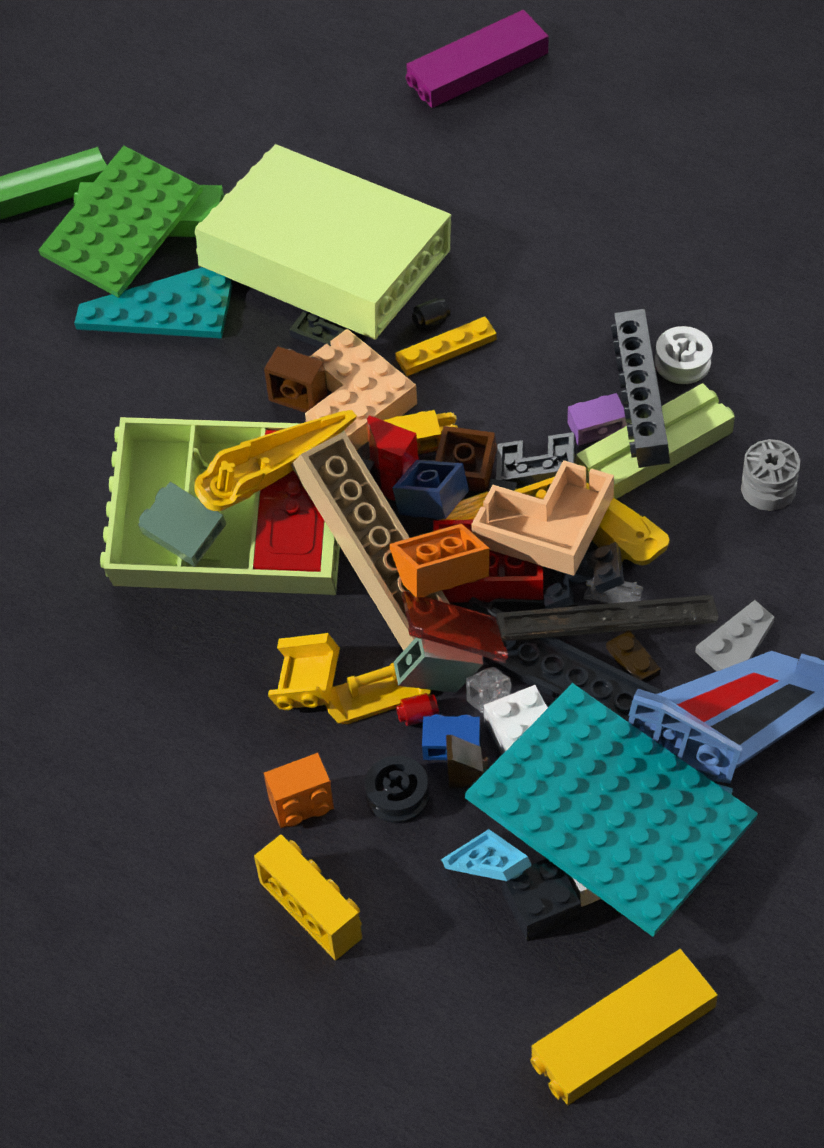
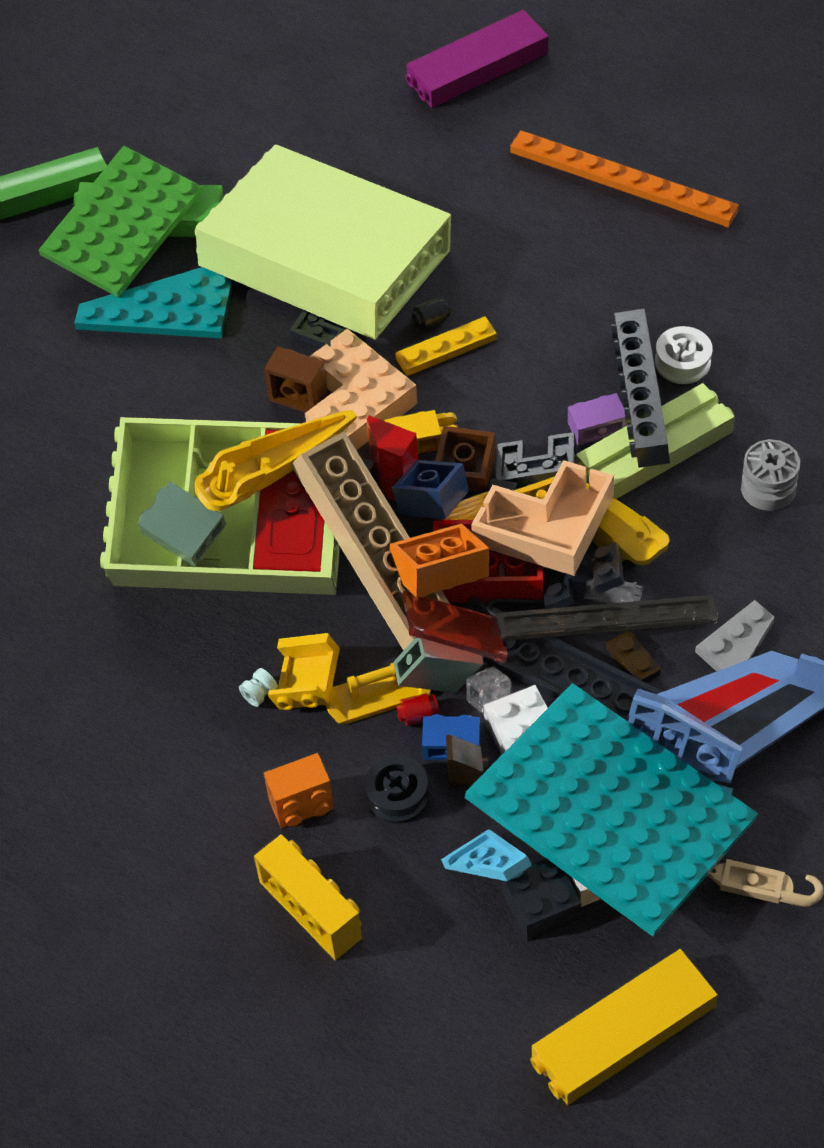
none -> light aqua wheel [239,668,278,707]
none -> orange plate [510,130,739,228]
none -> tan plate [708,859,824,907]

